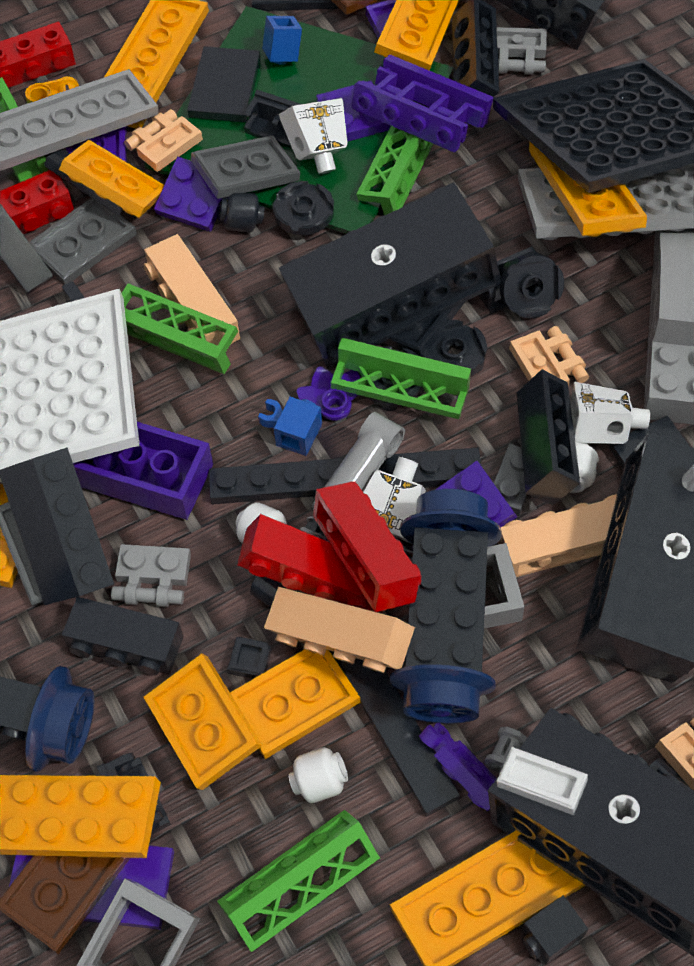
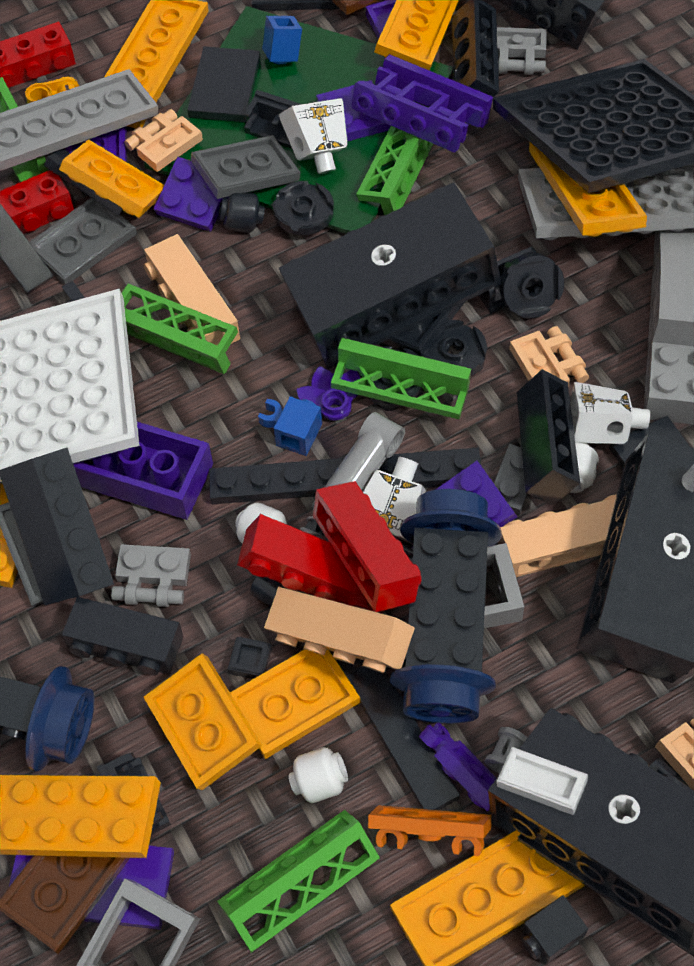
none -> orange plate [368,805,492,856]

